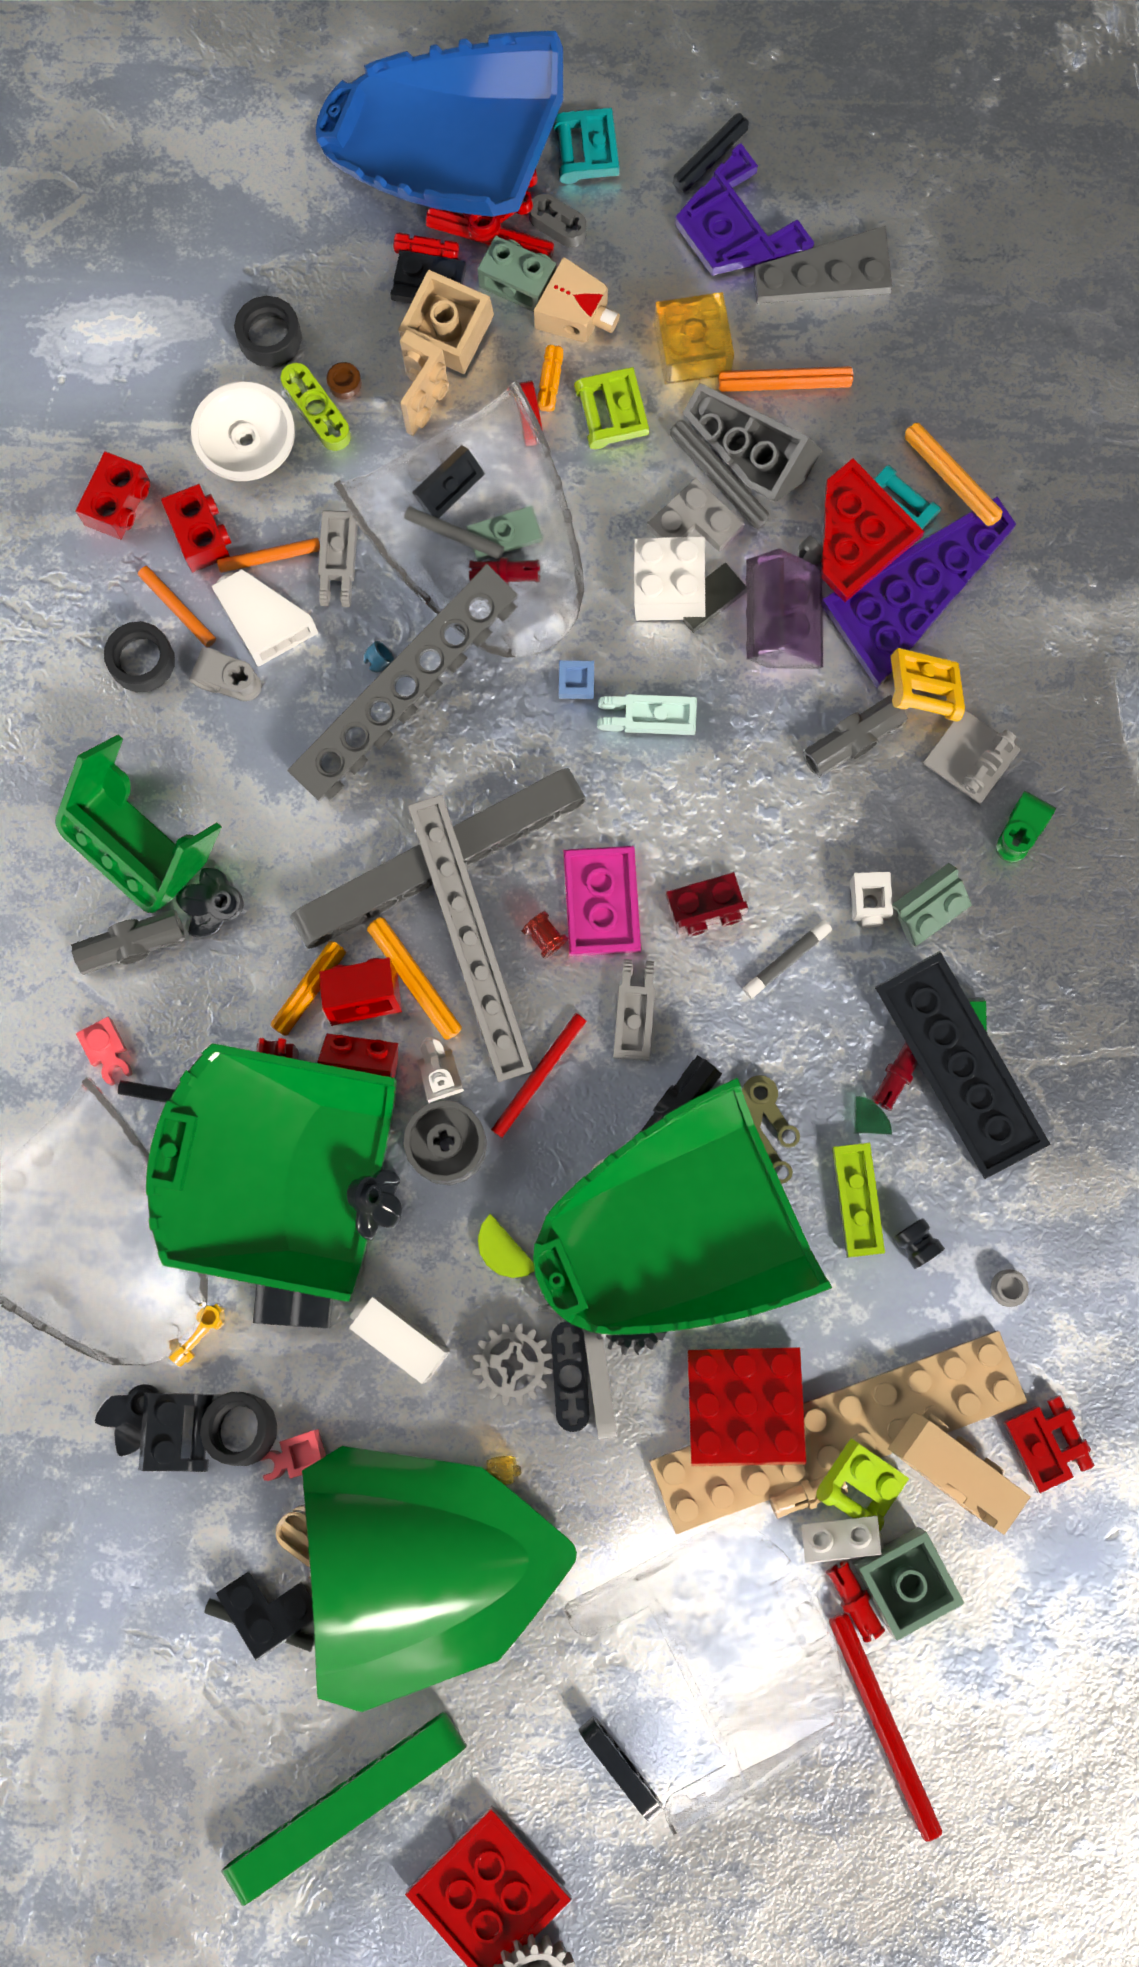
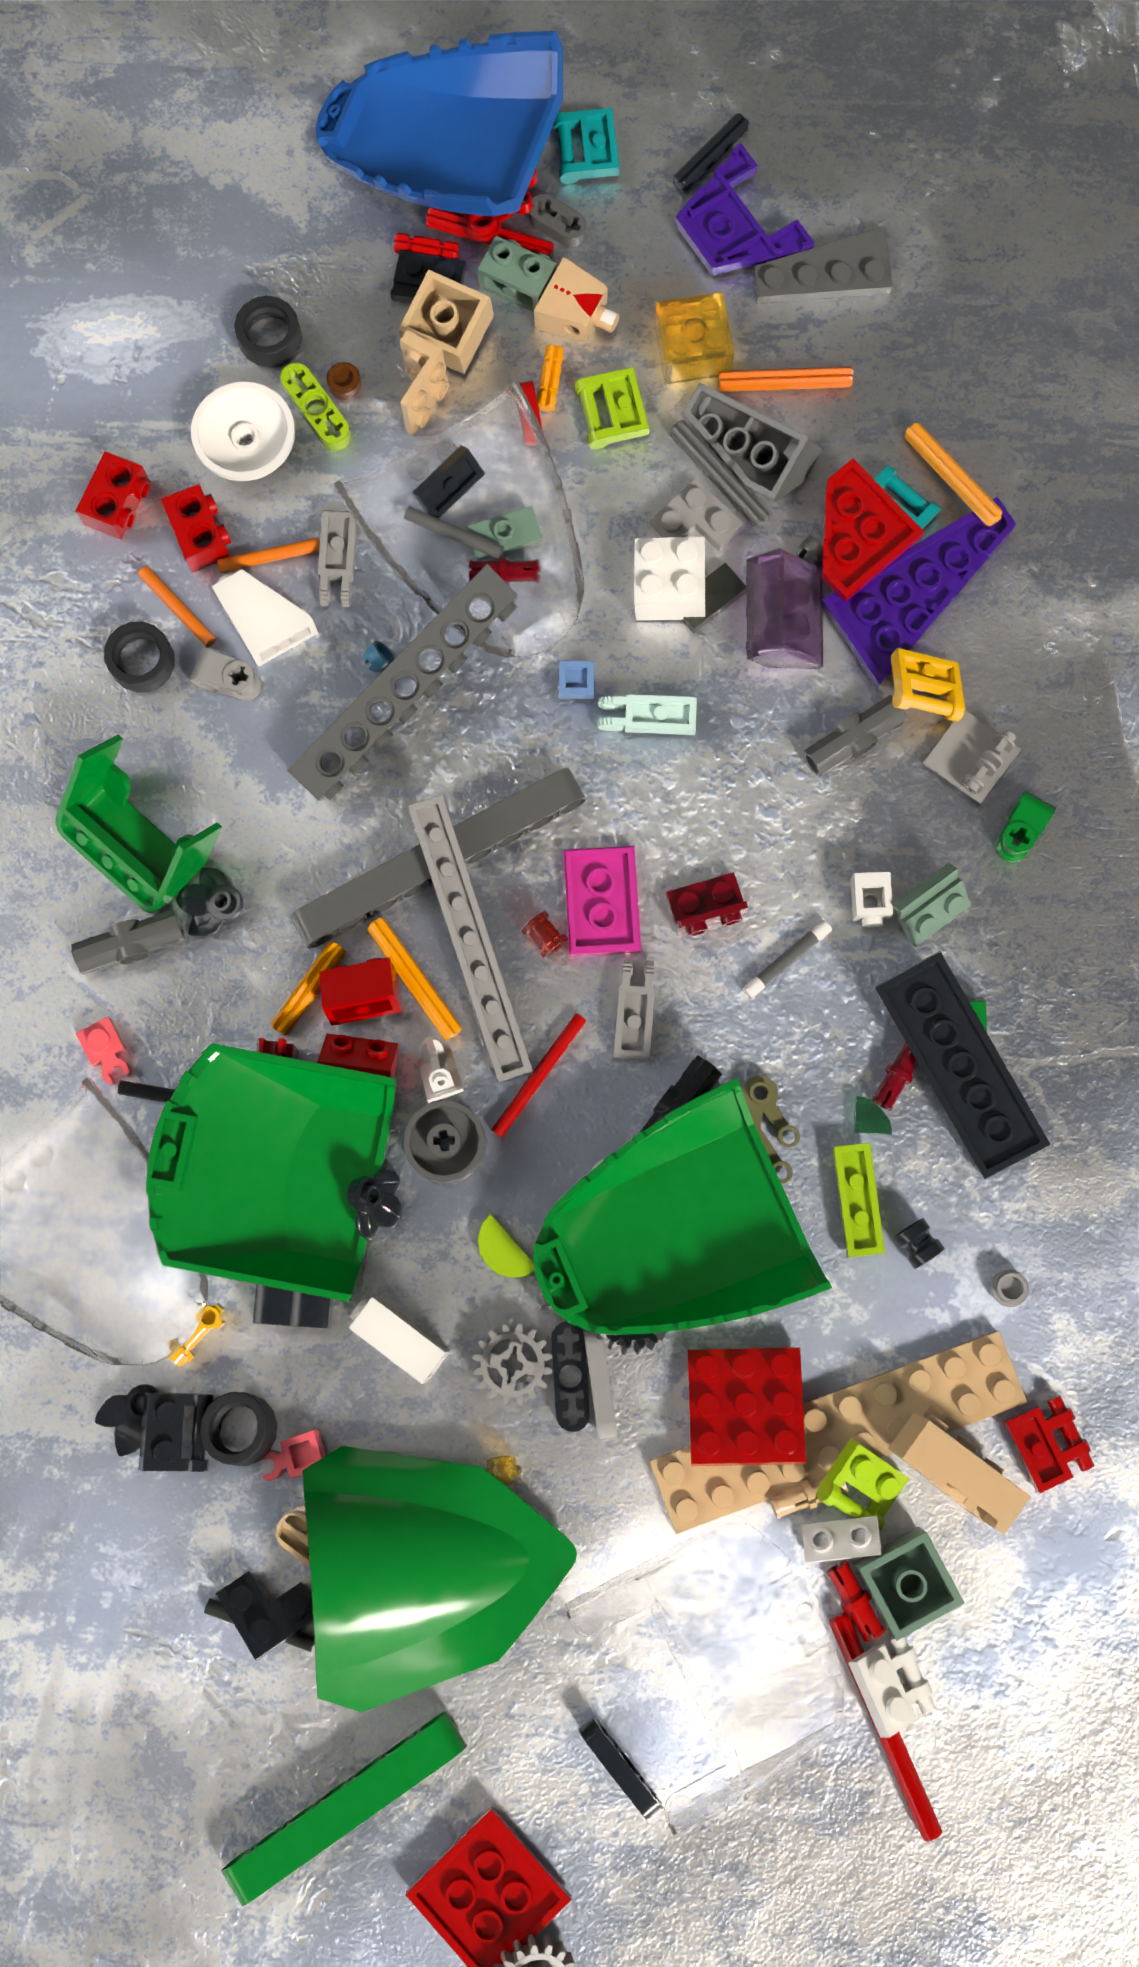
none -> white plate [848,1637,936,1738]

